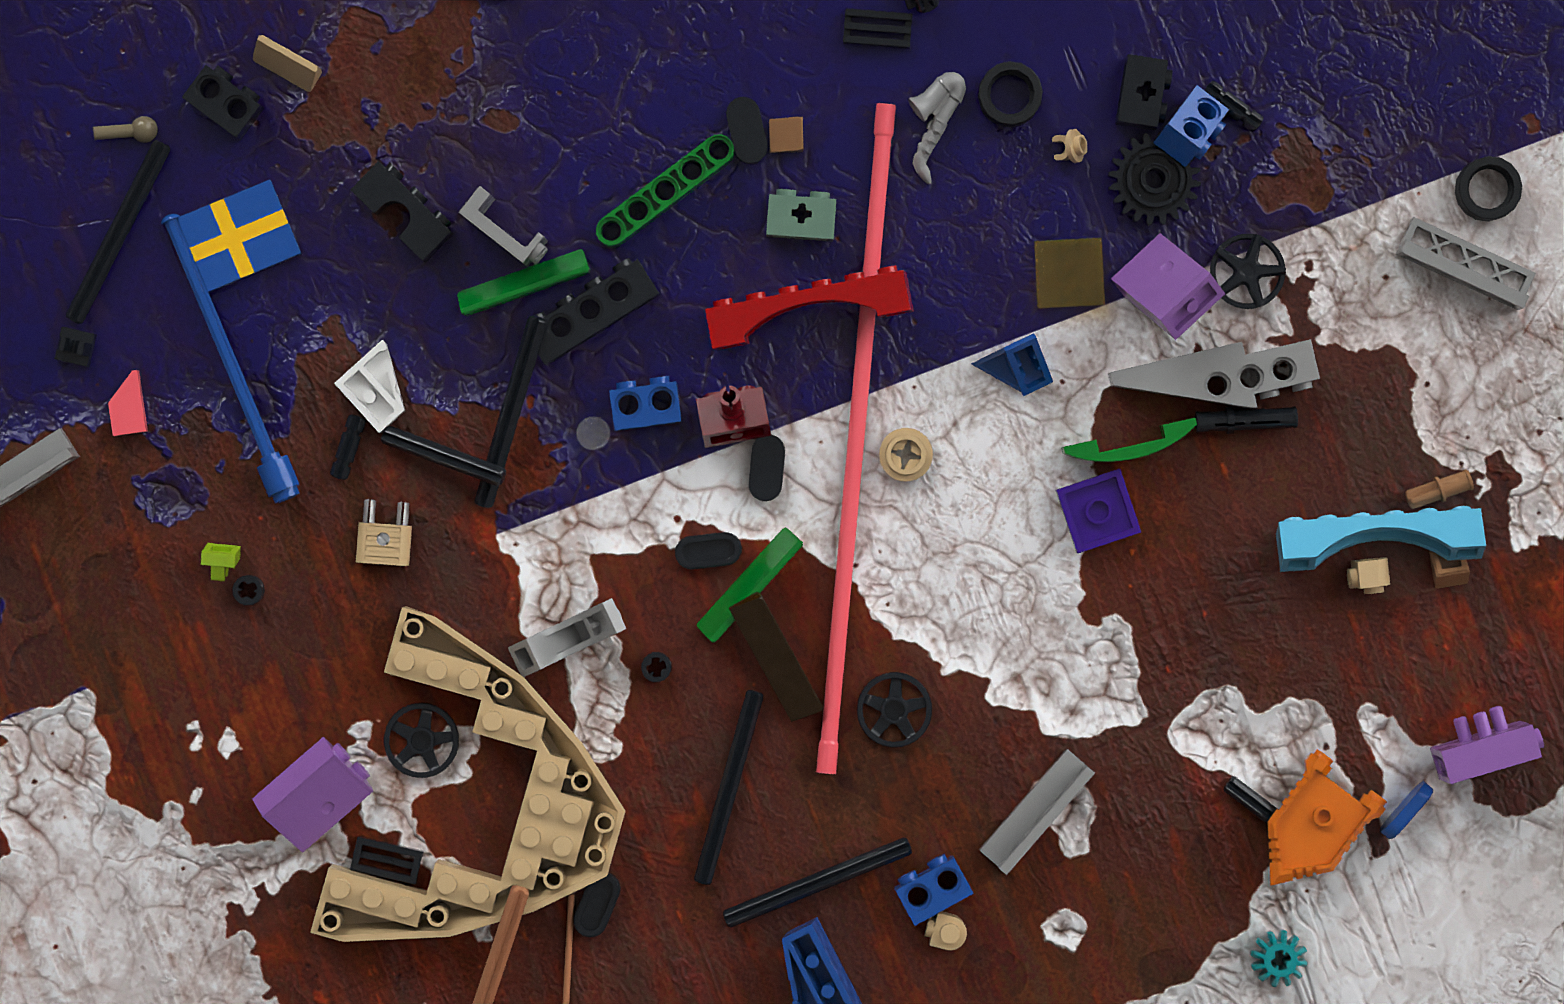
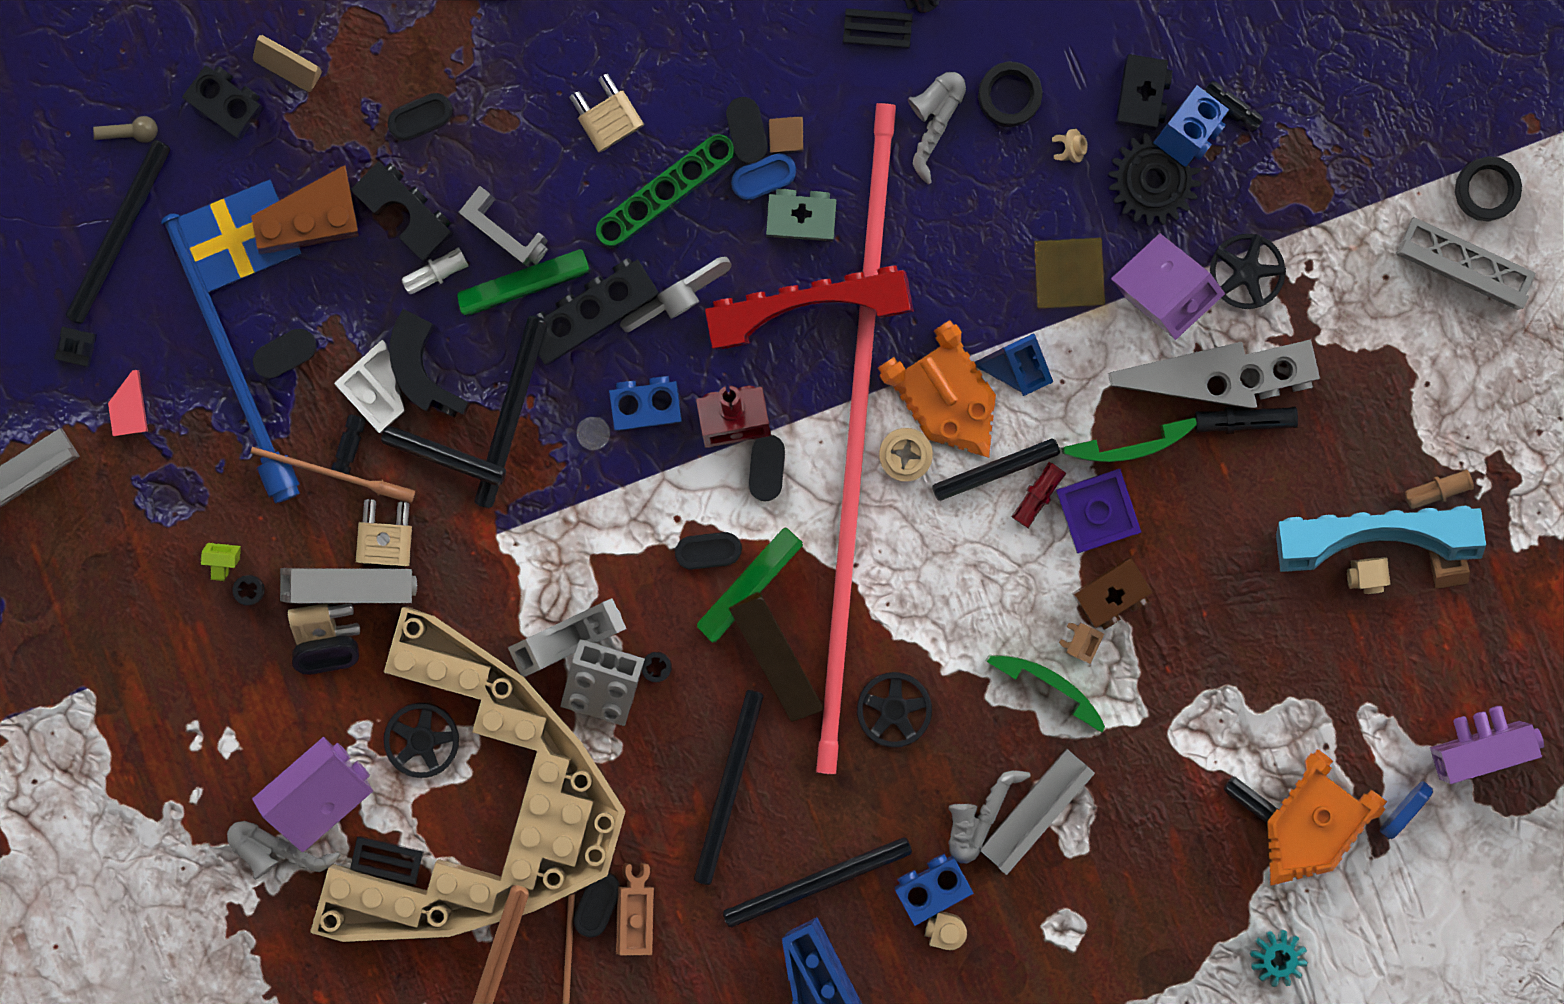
none -> light grey piece [227,821,341,880]
none -> nougat piece [250,447,415,503]
none -> dark orange wedge [251,165,359,254]
none -> black tile [253,329,317,378]
none -> light grey slope [280,568,417,603]
none -> tan piece [288,603,360,645]
none -> black tile [292,636,359,675]
none -> black tile [388,93,453,141]
none -> black arch [389,308,471,417]
none -> white axle [402,247,469,294]
none -> light grey brick [560,639,645,726]
none -> tan piece [570,74,644,153]
none -> nougat plate [616,863,654,955]
none -> light grey piece [620,257,732,332]
none -> blue tile [731,153,796,200]
none -> orange shield [878,320,996,458]
none -> black axle [932,438,1060,501]
none -> light grey piece [948,771,1030,864]
none -> green slope [985,655,1105,733]
none -> dark red pin [1011,462,1067,529]
none -> medium nougat tile [1059,622,1104,664]
none -> reddish brown brick [1072,558,1153,630]

